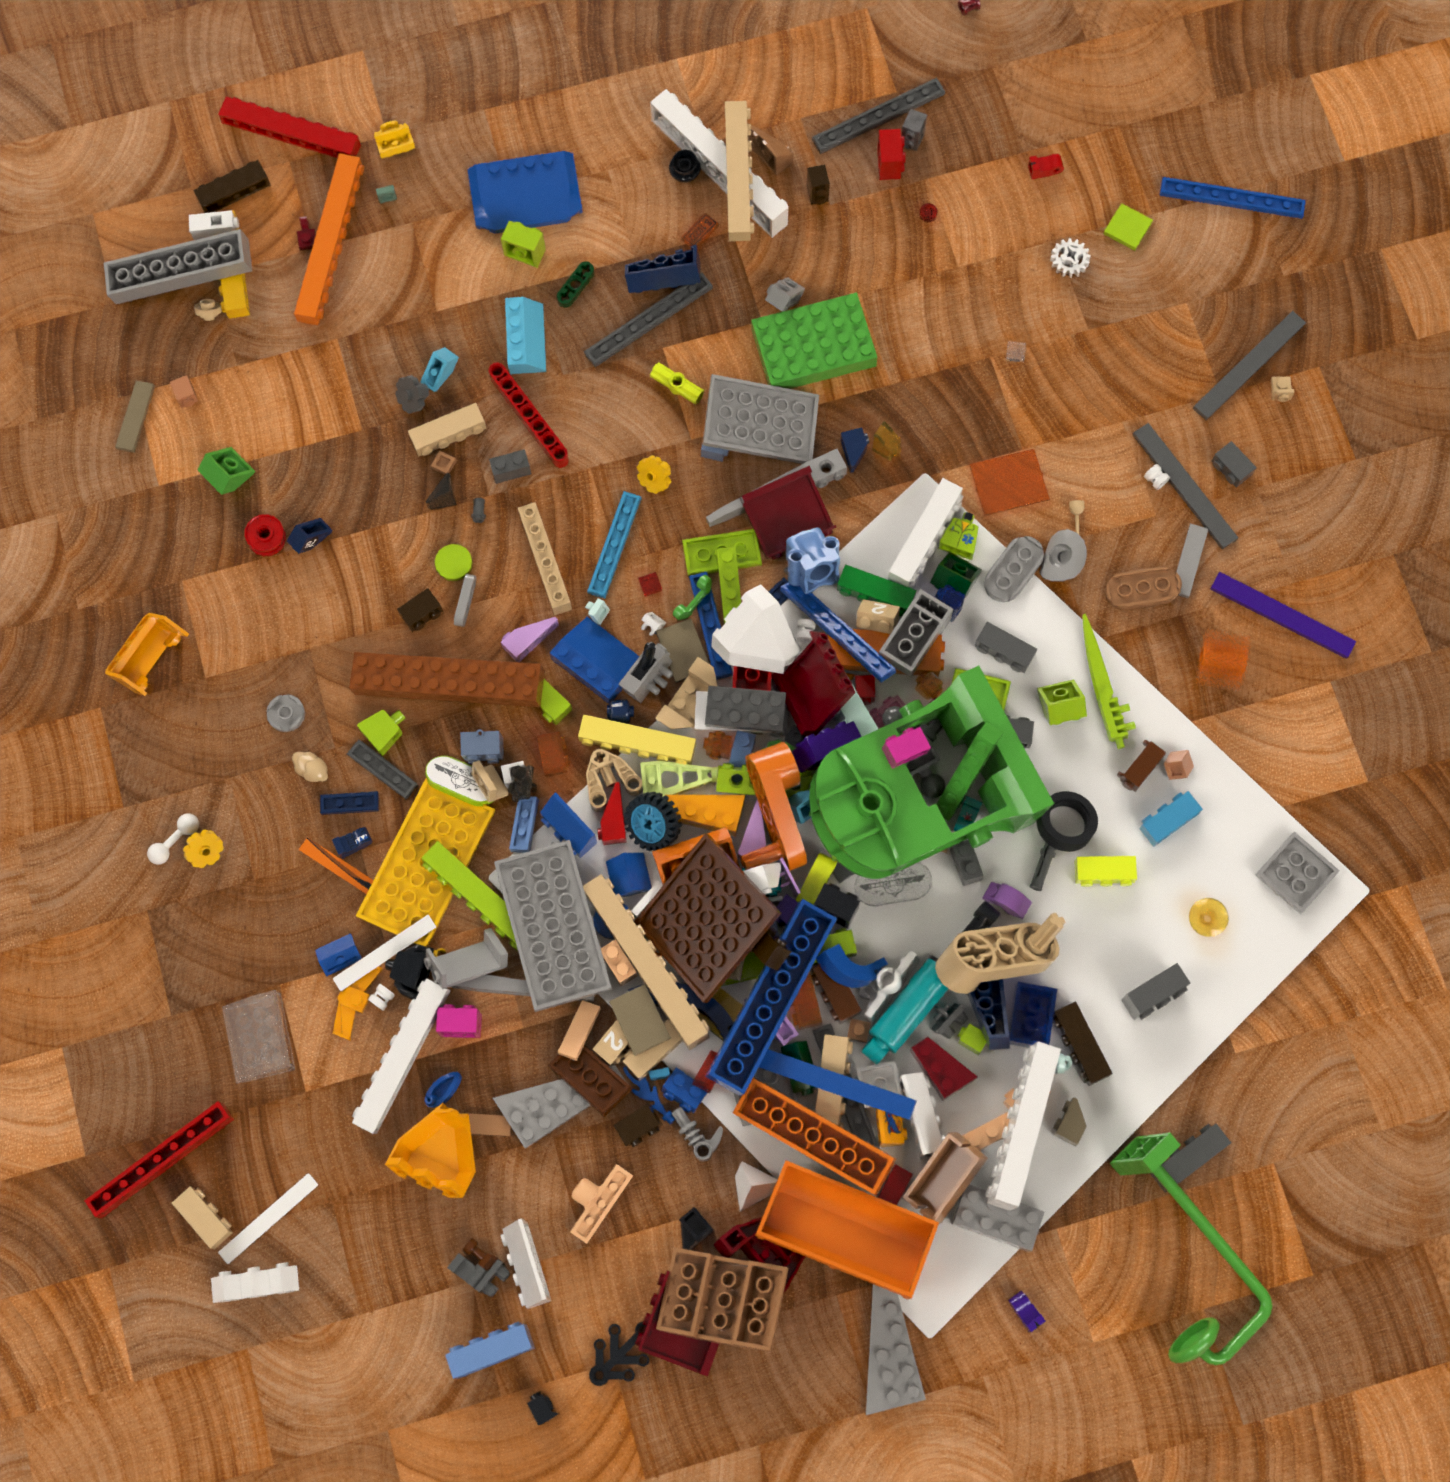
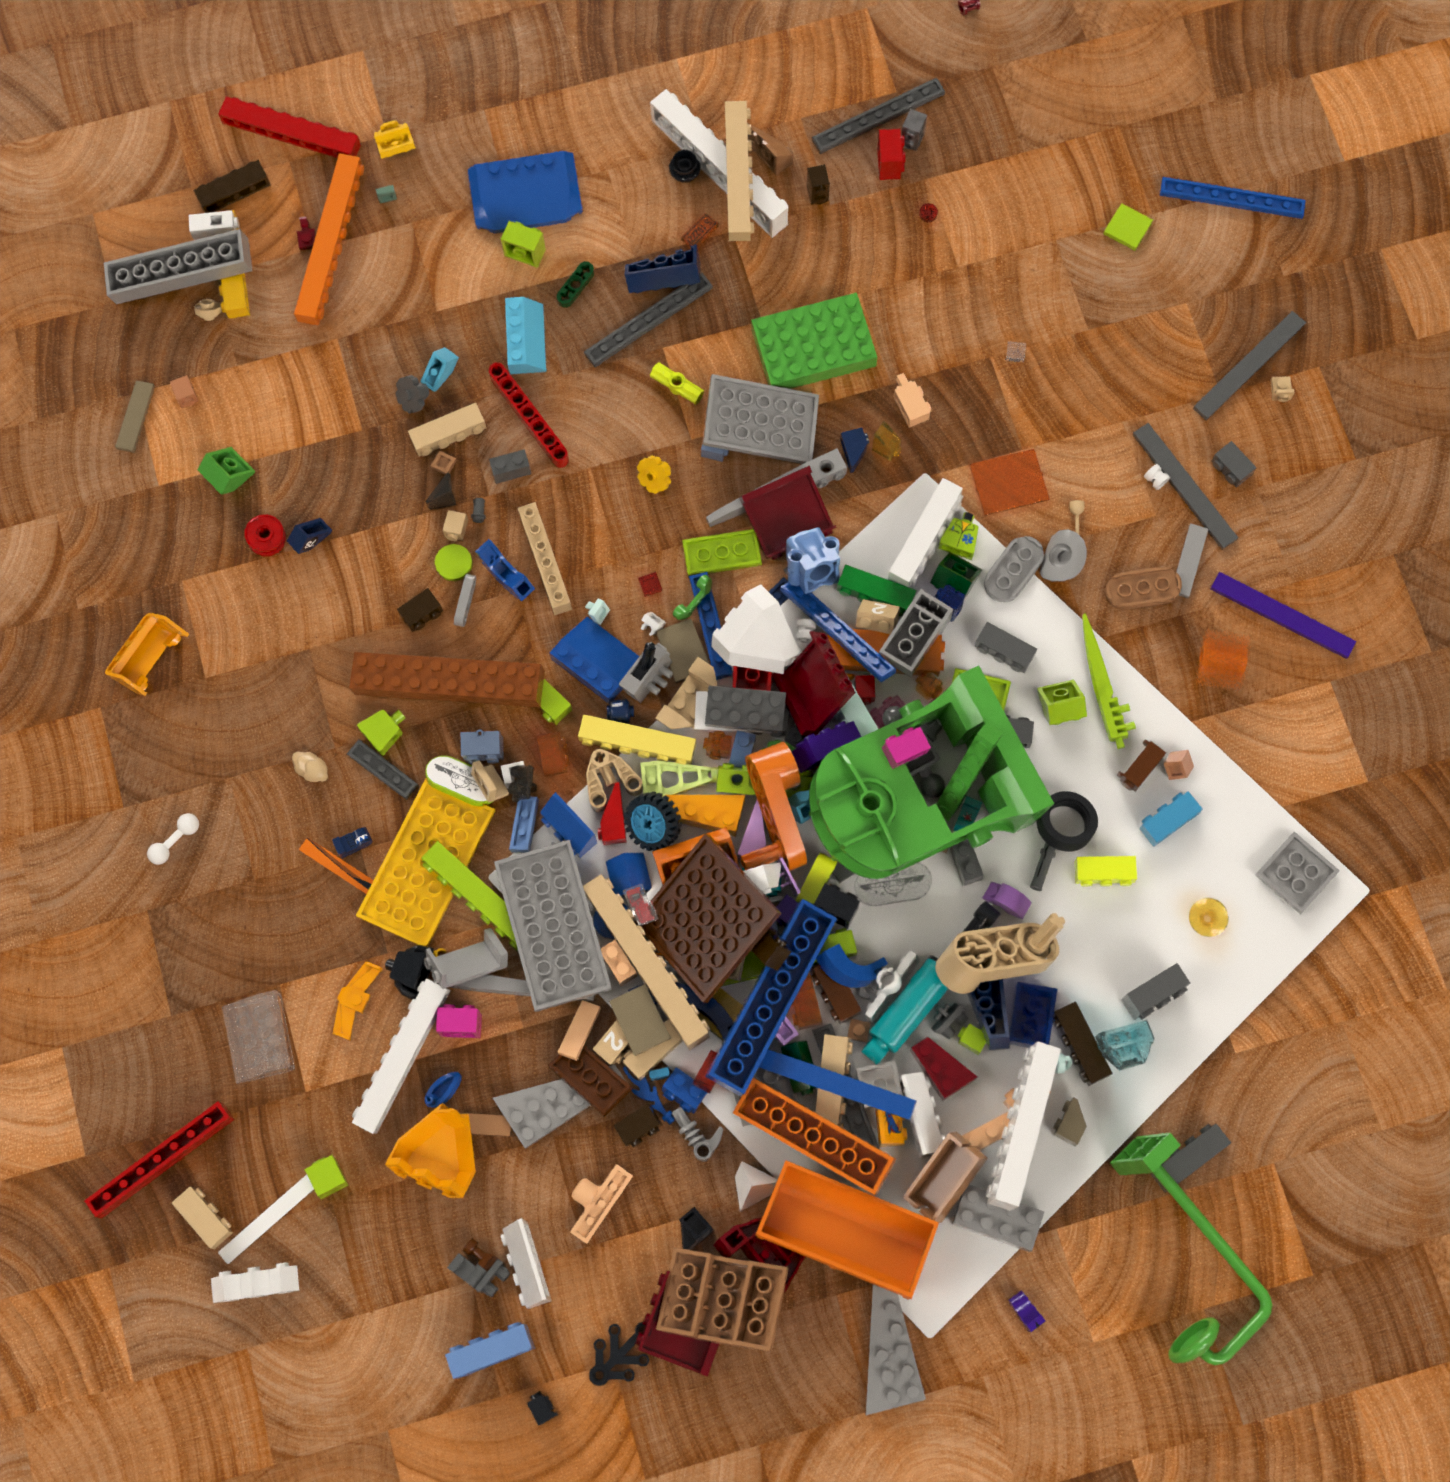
yellow plant [183,829,224,868] -> none
light grey tile [266,694,305,732] -> none
blue panel [315,934,362,977] -> none
dark blue tile [320,791,379,815] -> none
white sticker [333,915,436,991] -> none
white wheel [368,984,395,1011] -> none
lavender slope [501,617,559,662] -> none
dark azure tile [587,491,641,599] -> none
lime brick [717,547,741,624] -> none
light grey brick [765,277,805,312] -> none
red tile [878,1164,913,1205] -> none
red leg [1028,154,1064,180] -> none
white gear [1050,238,1091,278] -> none
none -> lime head [304,1155,348,1200]
none -> tan brick [442,510,468,541]
none -> blue arch [475,539,535,601]
none -> clear slope [623,883,658,926]
none -> light nougat hinge [894,373,931,428]
none -> clear light blue wedge [1095,1020,1155,1071]

